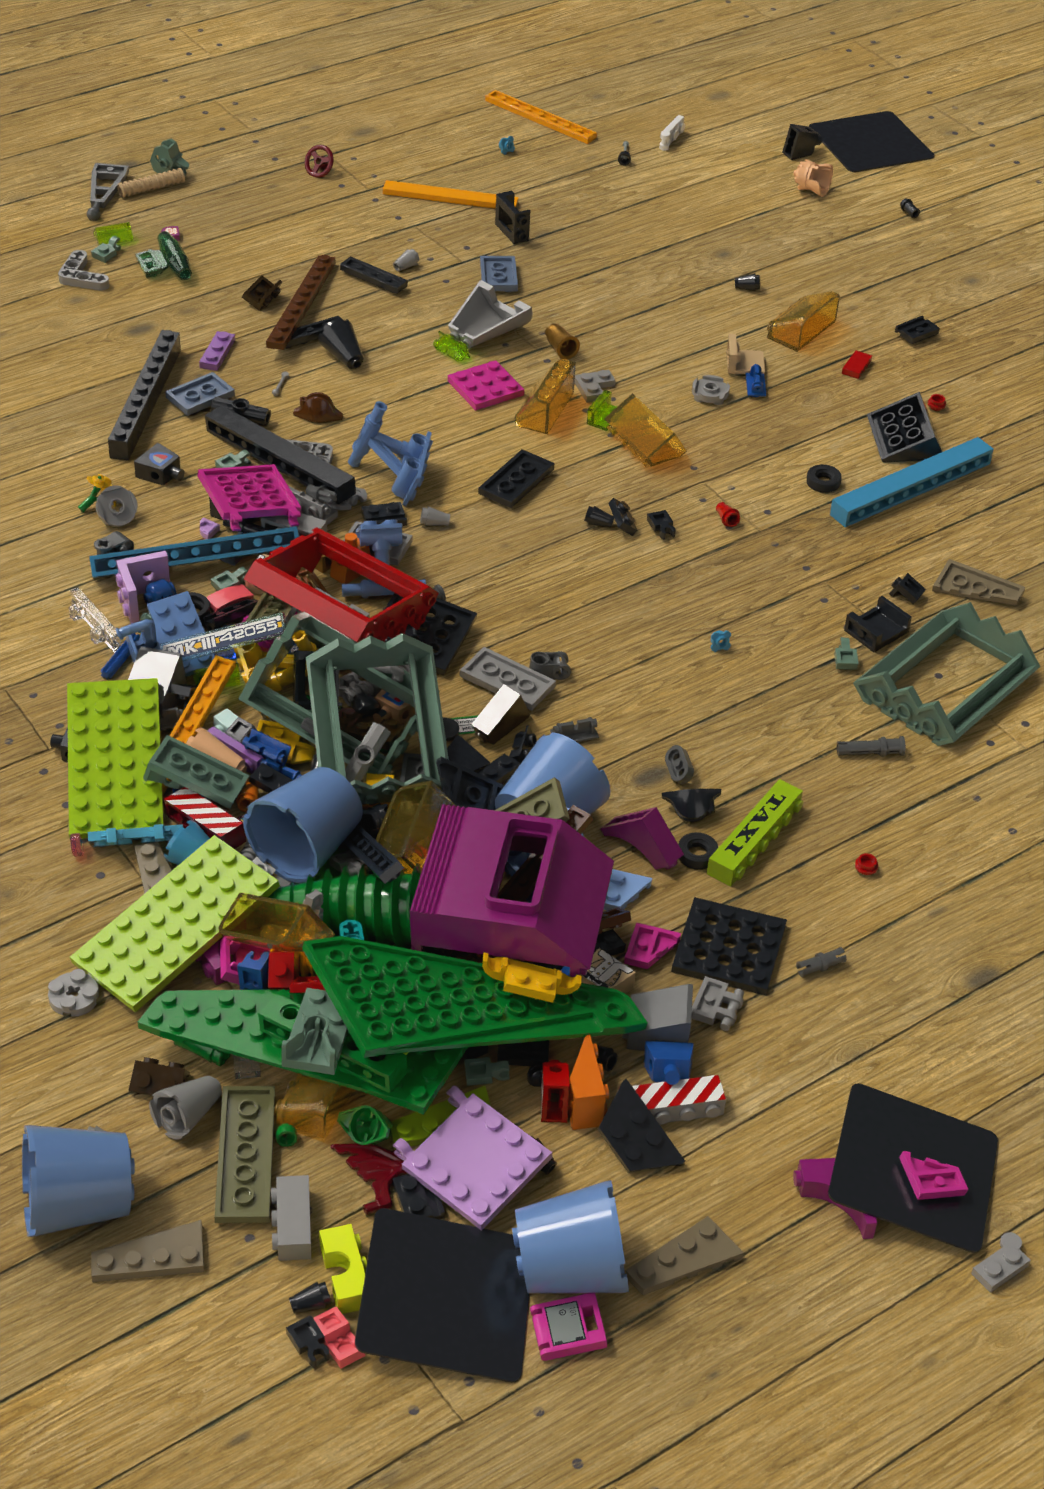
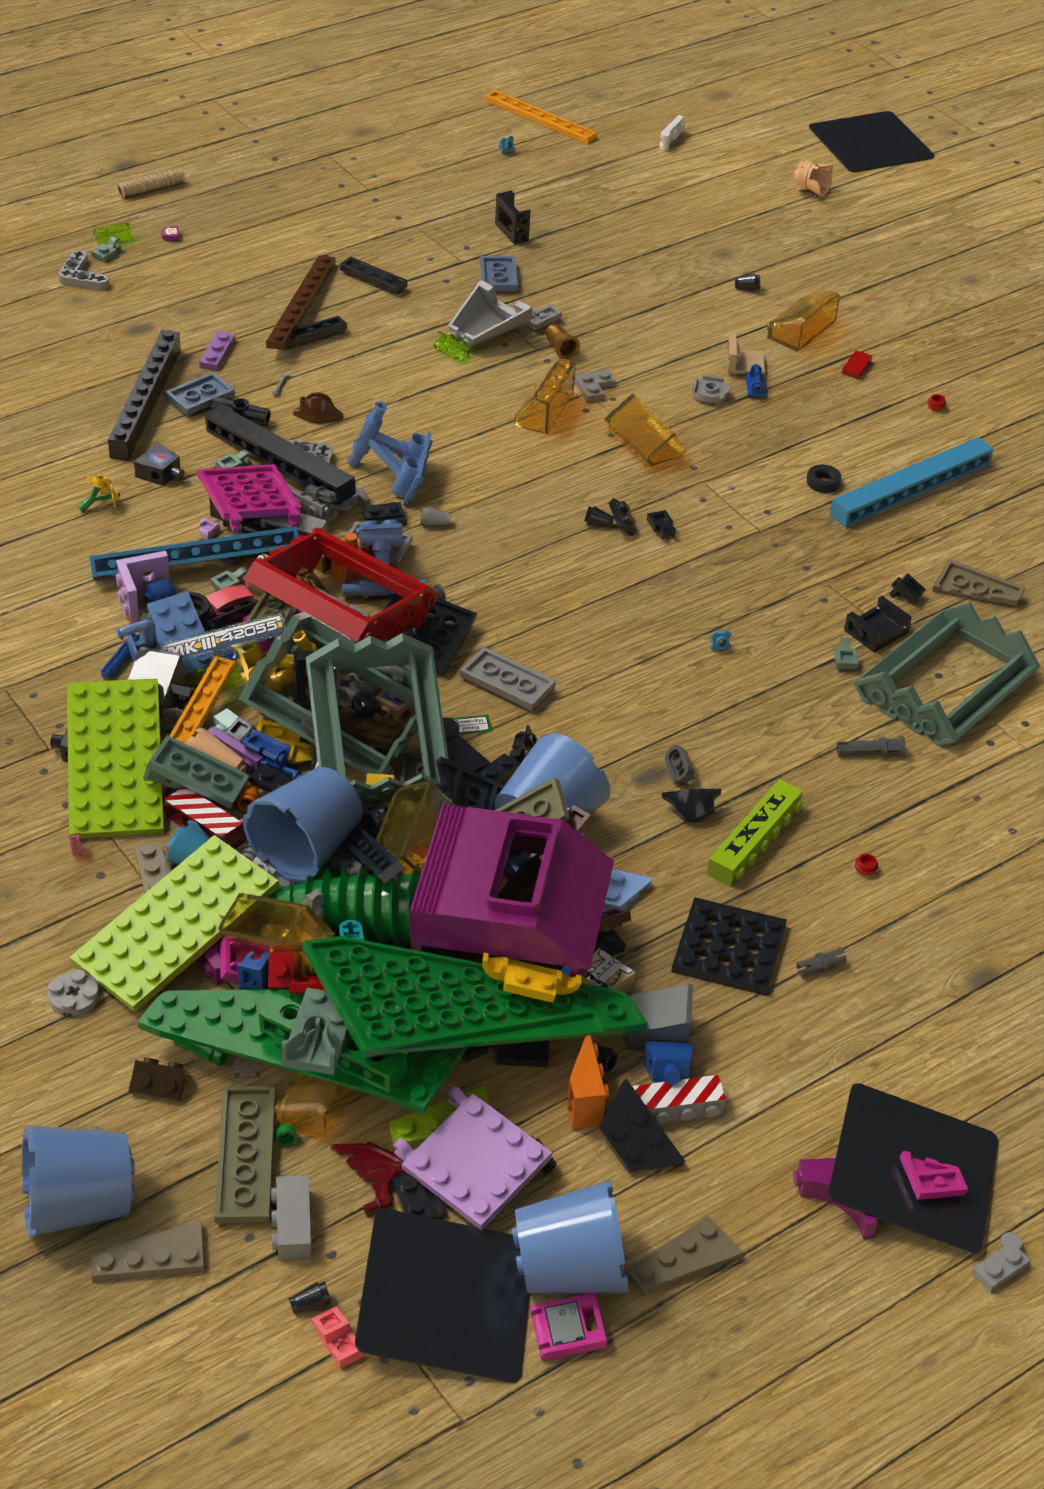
clear hinge [69,587,121,653] -> none
dark grey plate [87,163,129,221] -> none
medium azure hinge [88,824,183,847] -> none
dark grey piece [94,531,134,555] -> none
light grey plate [96,485,138,527] -> none
clear green plate [135,231,192,280] -> none
light grey cone [149,1076,222,1140] -> none
sand green hinge [150,138,190,176] -> none
dark brown bracket [242,275,282,310] -> none
black plate [286,1315,330,1368] -> none
dark red piece [304,144,334,178] -> none
black cone [319,318,364,369] -> none
neon yellow arch [319,1224,367,1314] -> none
green hat [337,1105,393,1145] -> none
light grey piece [345,722,391,782] -> none
light orange tile [383,180,518,209] -> none
light grey cone [393,249,419,272] -> none
dark pink plate [448,360,524,411] -> none
sand green plate [464,1057,510,1086] -> none
slope [471,685,531,745] -> none
black plate [478,449,555,508] -> none
black hinge [527,1064,543,1087] -> none
dark grey piece [529,651,571,680] -> none
red torso [541,1060,570,1123] -> none
dark grey hinge [550,717,599,742] -> none
clear neon green panel [587,390,624,431] -> none
magenta arch [600,807,684,870] -> none
black hinge [618,141,631,166] -> none
dark pink wing [624,922,681,969] -> none
black tyre [678,832,718,869] -> none
light grey plate [691,976,744,1031] -> none
red cone [716,502,740,527] -> none
black torso [782,124,822,160] -> none
black slope [867,392,942,462] -> none
black plate [895,315,940,344] -> none
black pin [900,198,920,218] -> none
none -> light grey plate [513,303,562,331]

